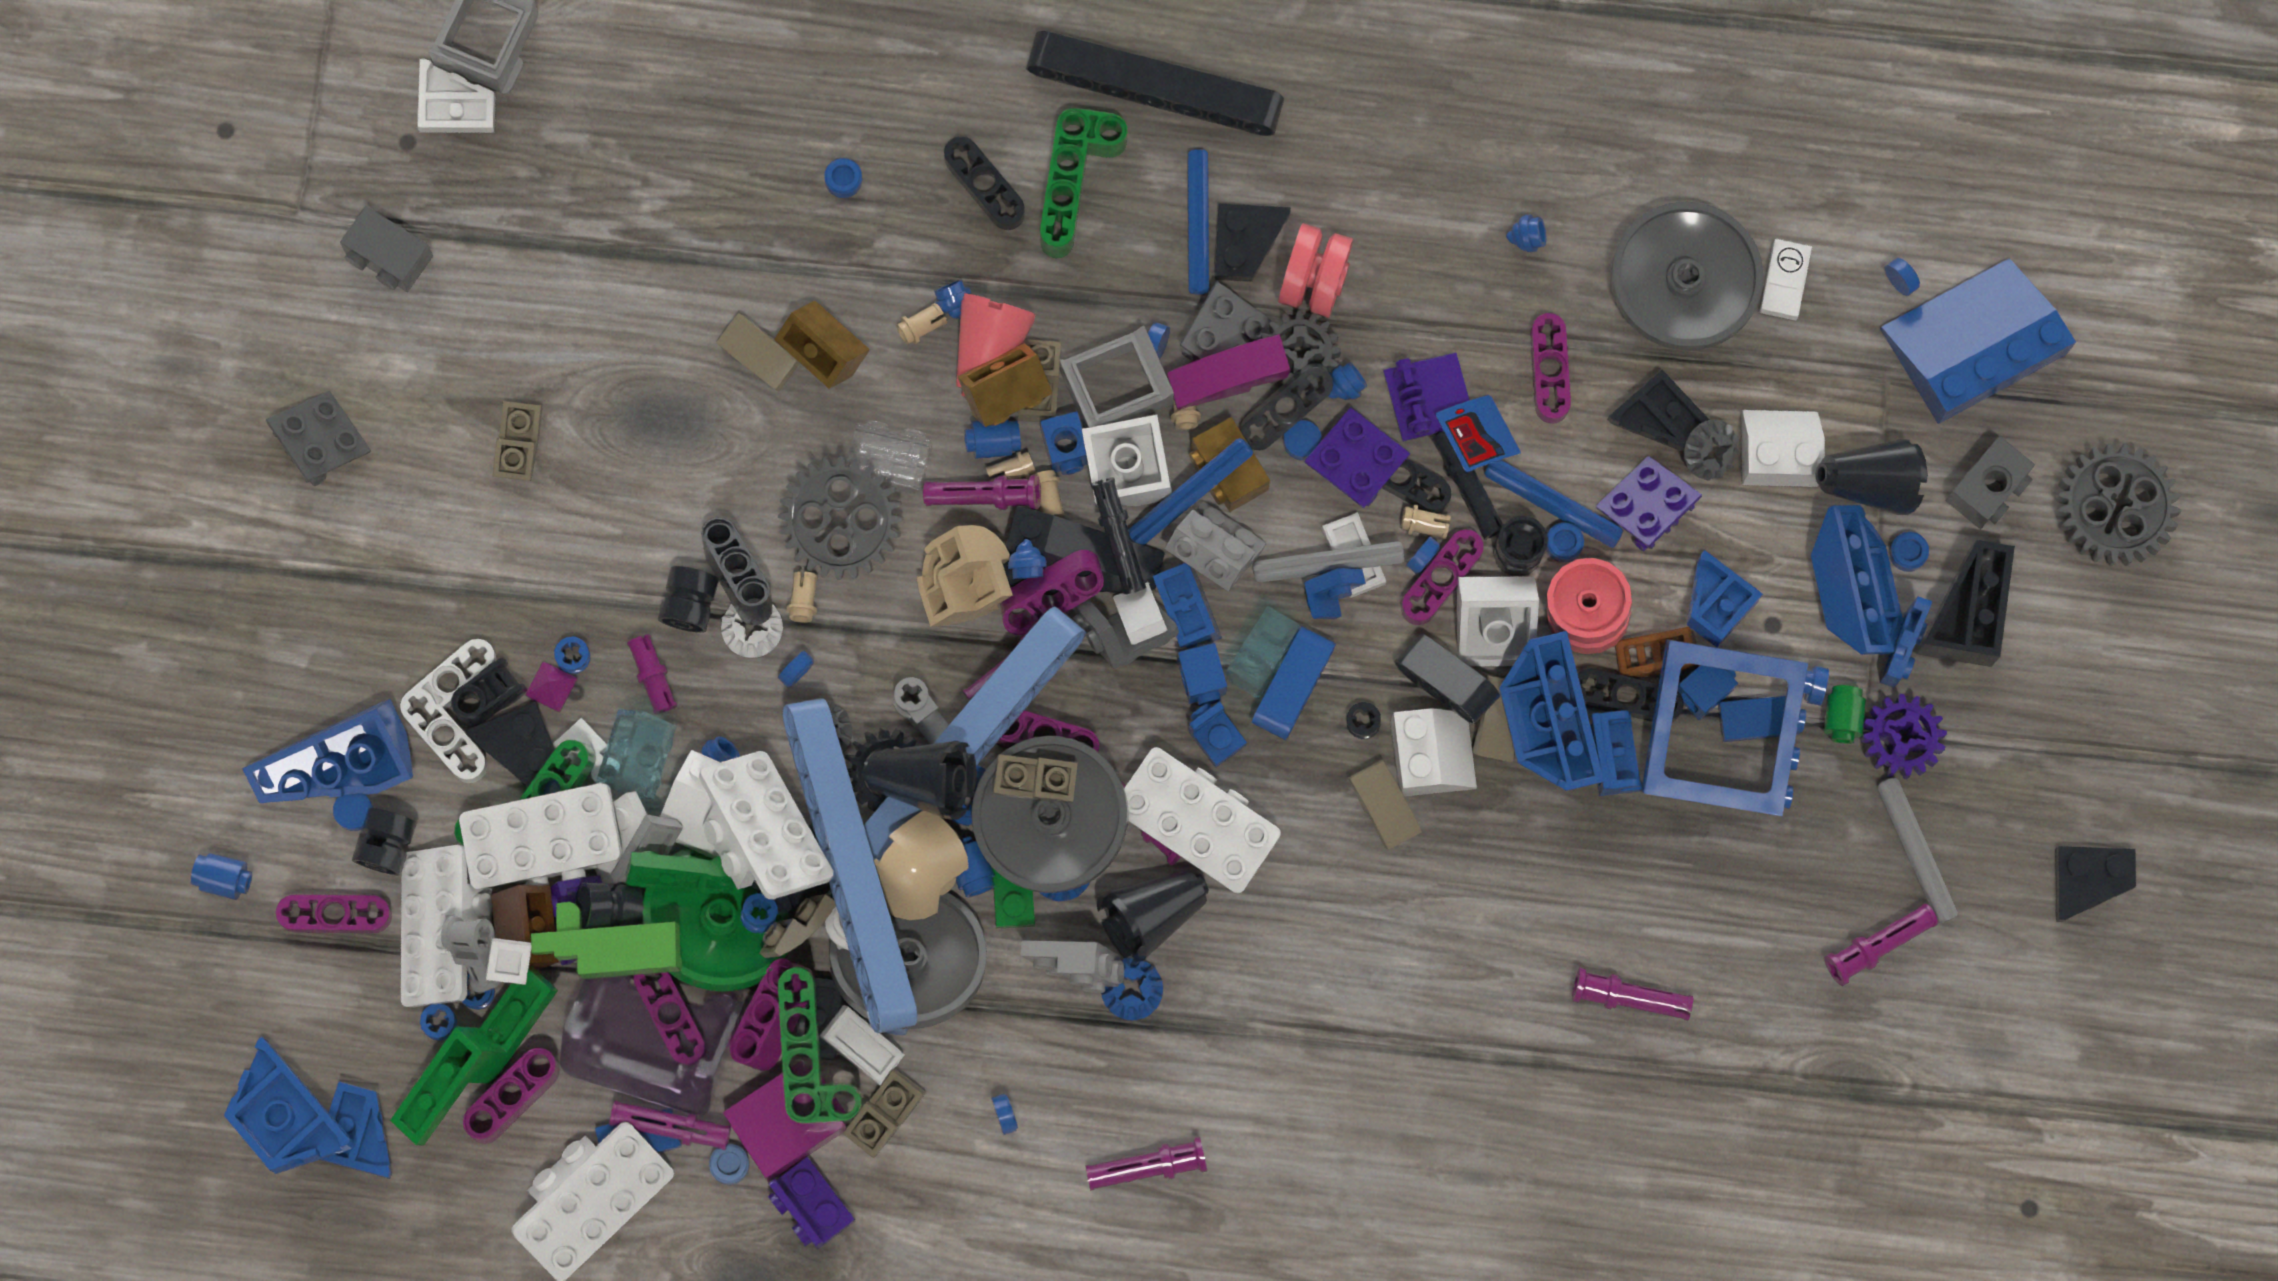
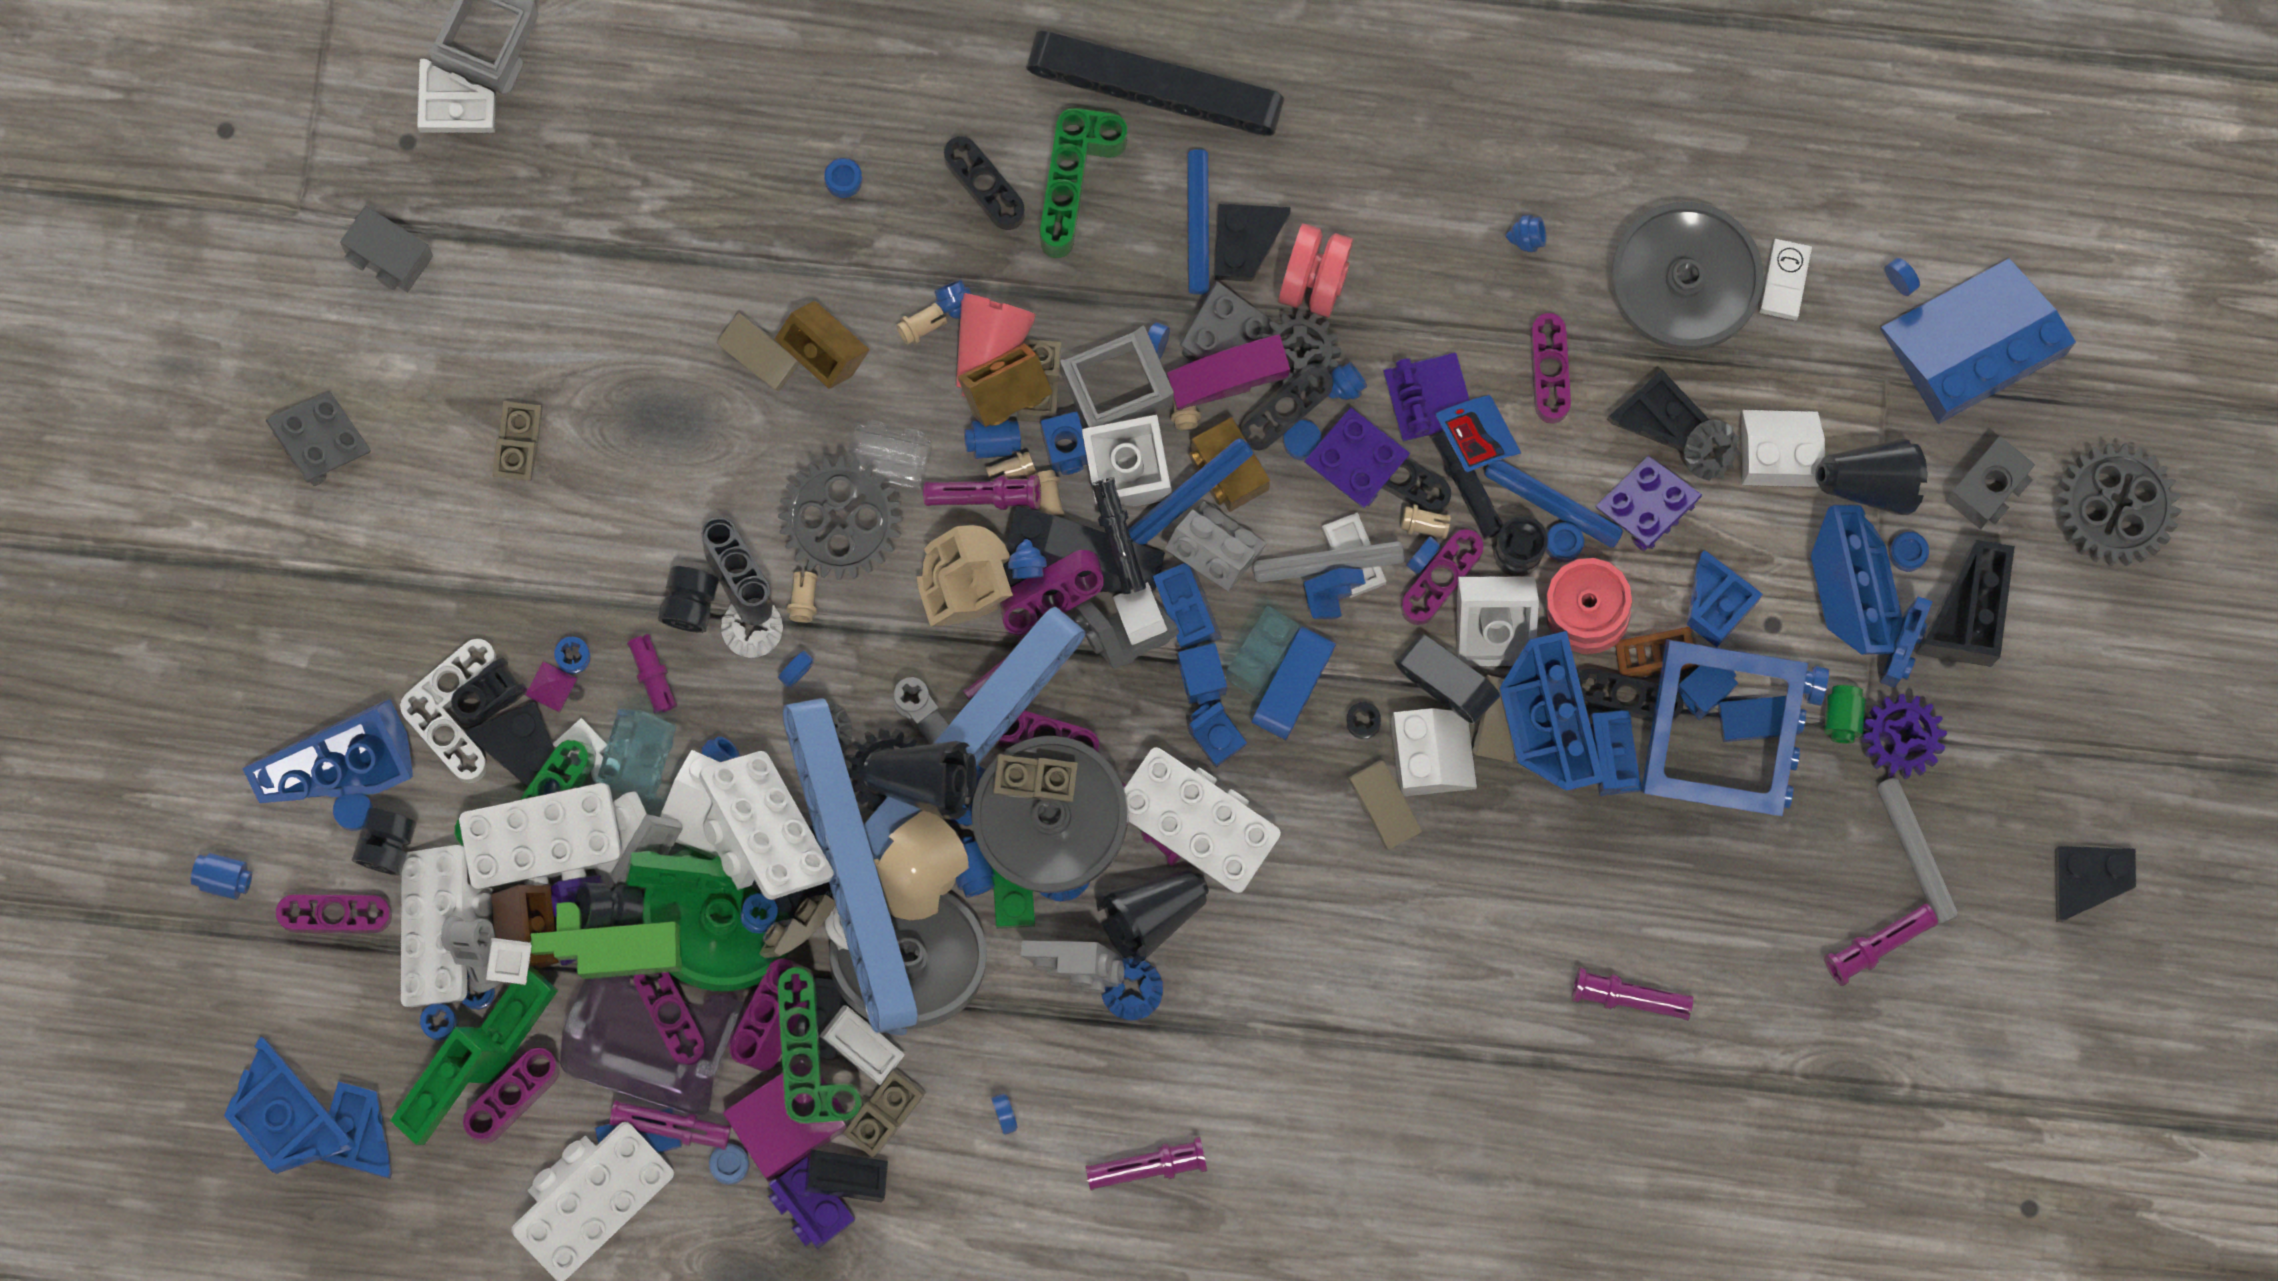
none -> black tile [805,1149,888,1203]

